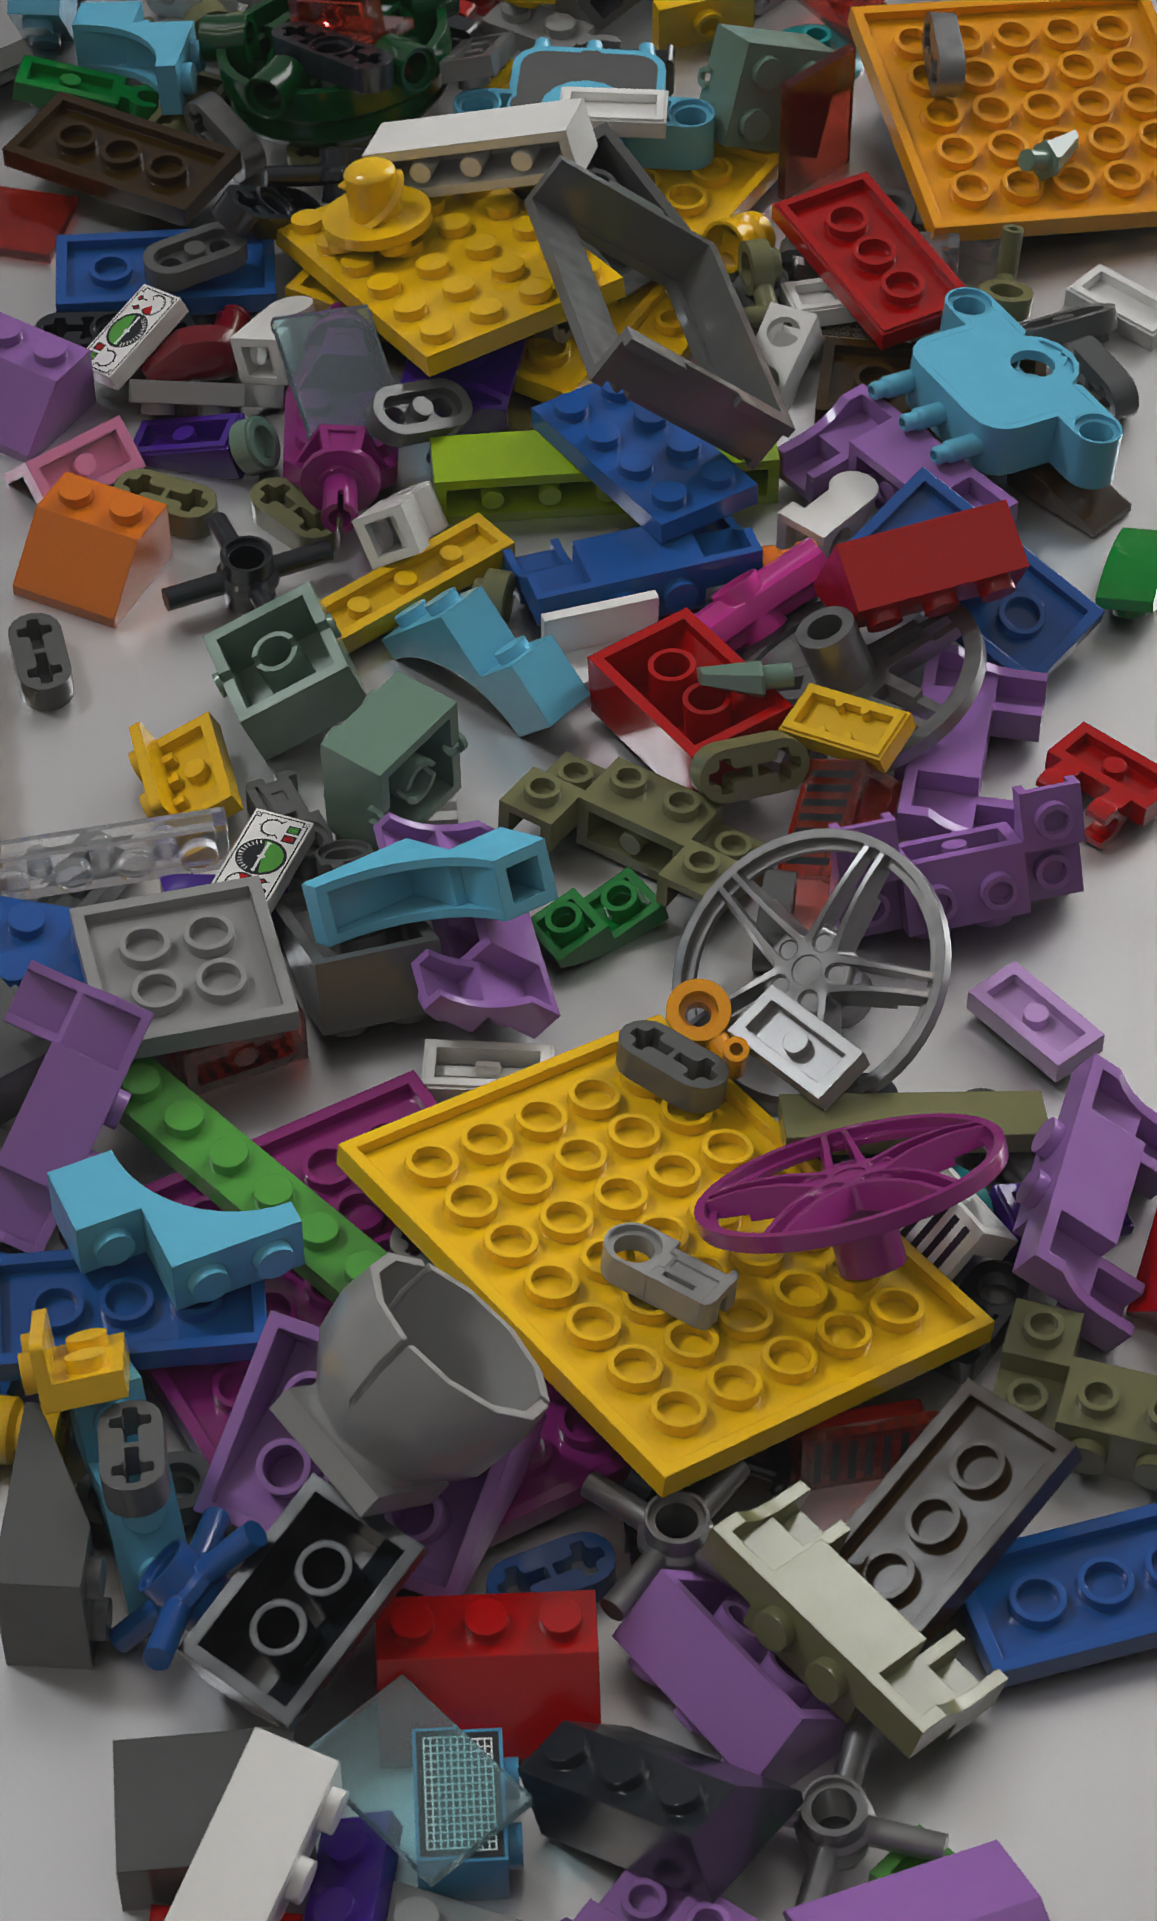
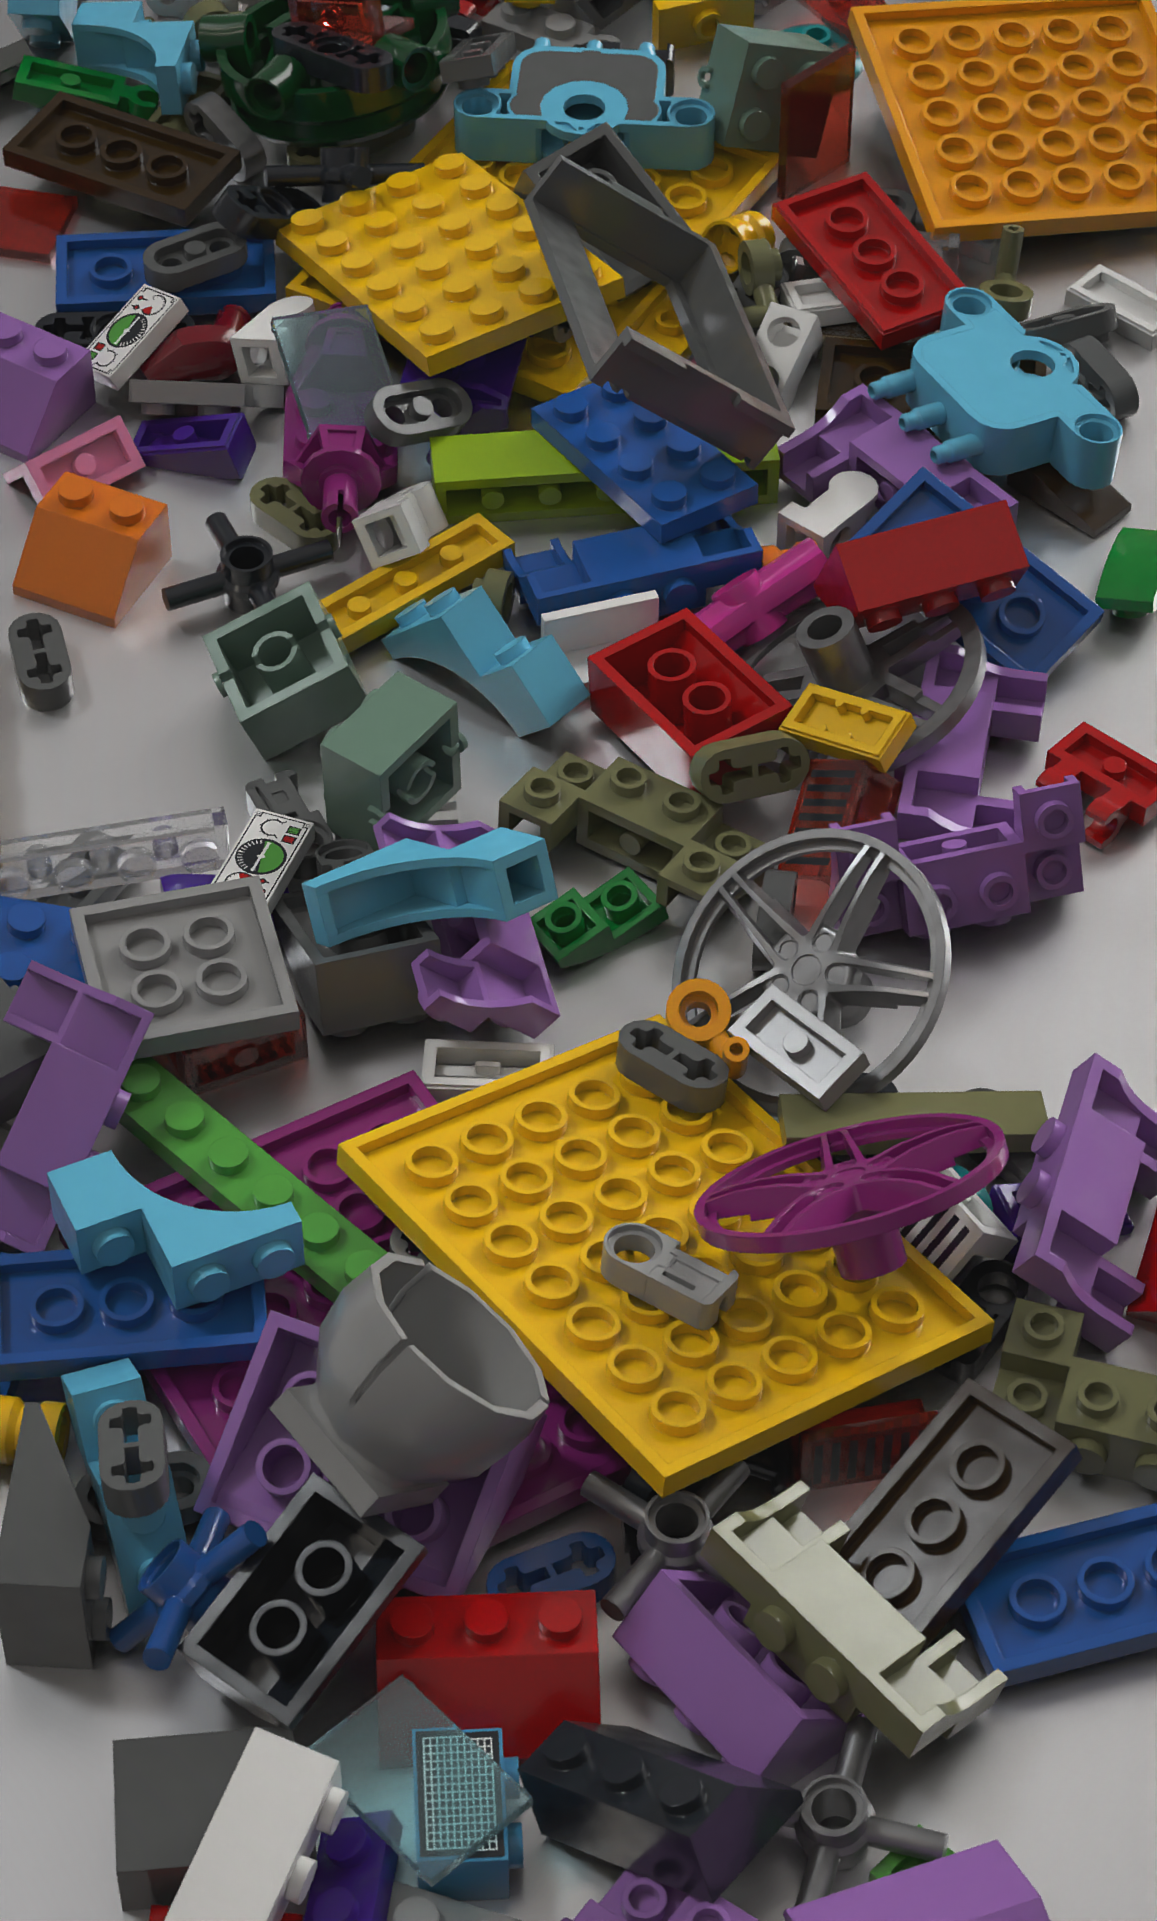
yellow bracket [18,1308,130,1415] -> none
olive beam [114,468,218,539] -> none
yellow bracket [128,711,244,844] -> none
sand green tile [229,415,281,476] -> none
yellow plate [321,157,433,257] -> none
white brick [362,97,598,198] -> none
white tile [560,86,669,139] -> none
sand green bar [696,660,795,698] -> none
flat silver beam [922,12,966,98] -> none
lavender plate [966,961,1105,1083] -> none
sand green bar [1018,130,1079,181] -> none

